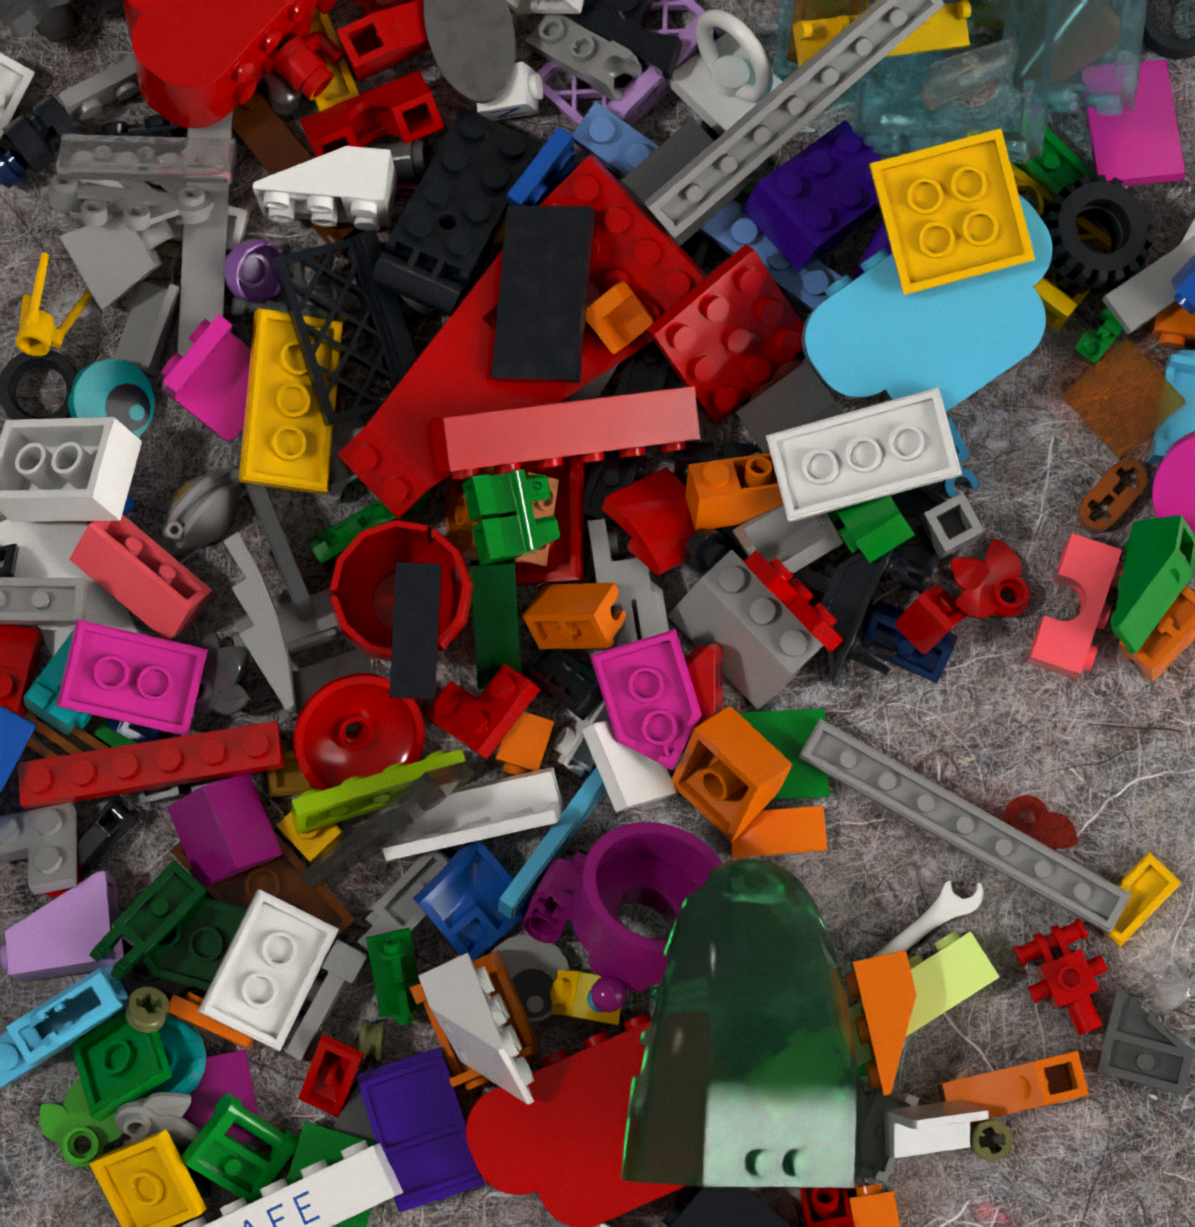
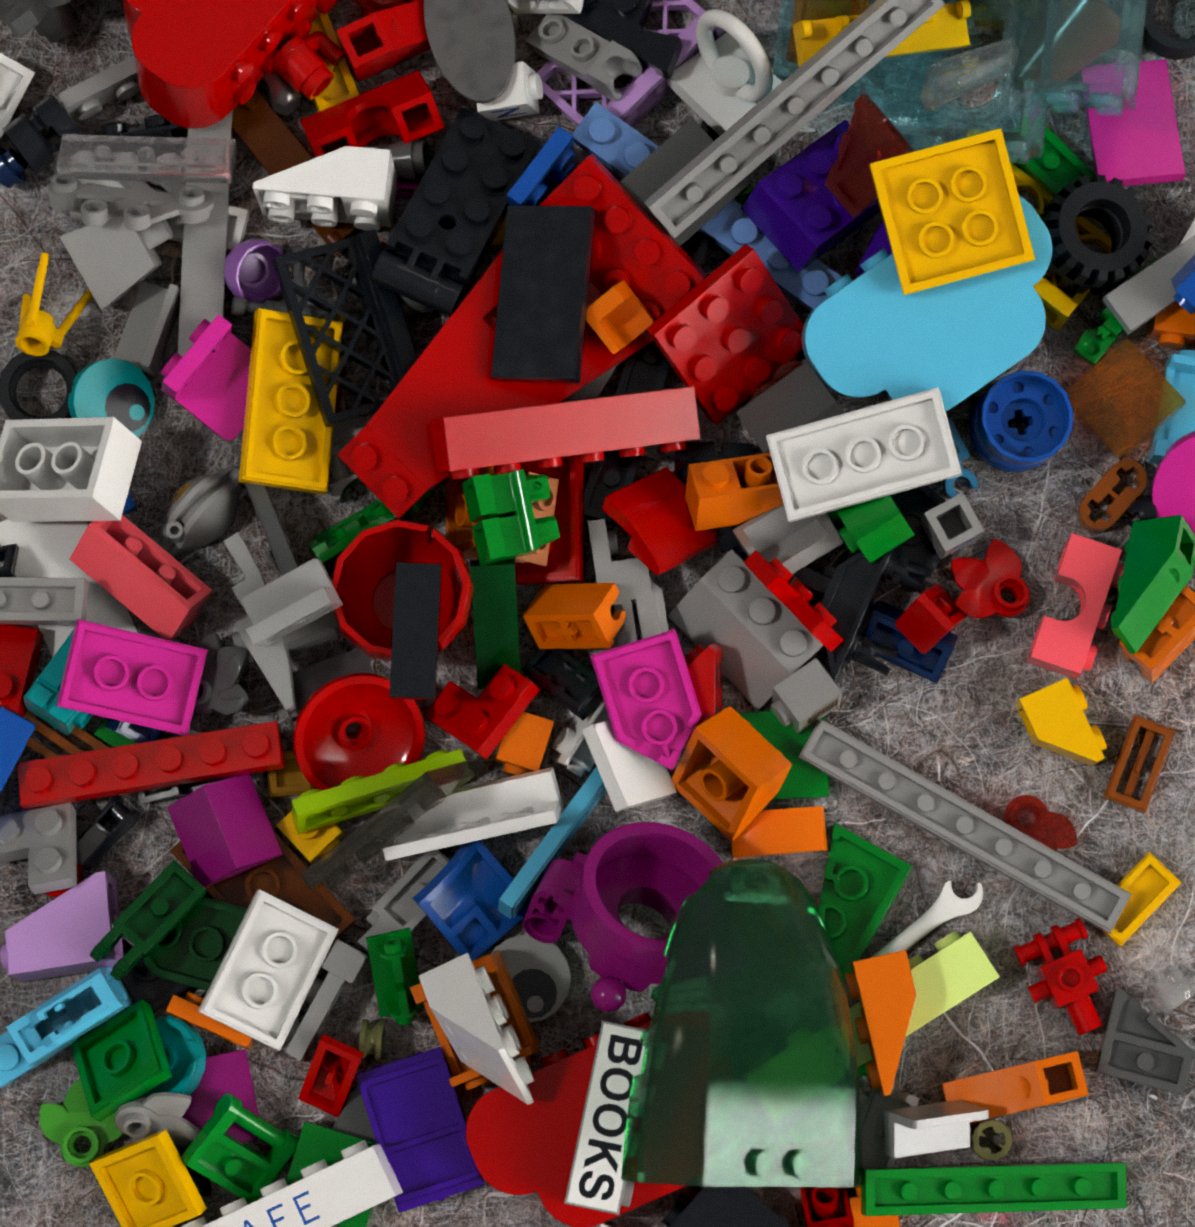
olive bush [125,987,169,1033] -> none
yellow brick [550,970,621,1025] -> none
black plate [684,528,725,572] -> none
none -> light grey panel [241,558,343,647]
none -> brick [564,1021,663,1215]
none -> light grey brick [770,658,842,735]
none -> green wing [807,823,913,983]
none -> clear red wing [825,93,915,218]
none -> green plate [861,1161,1126,1216]
none -> blue wheel [969,371,1073,473]
none -> yellow slope [1015,677,1107,766]
none -> dark orange tile [1102,715,1176,814]
none -> black hinge [1126,496,1158,528]

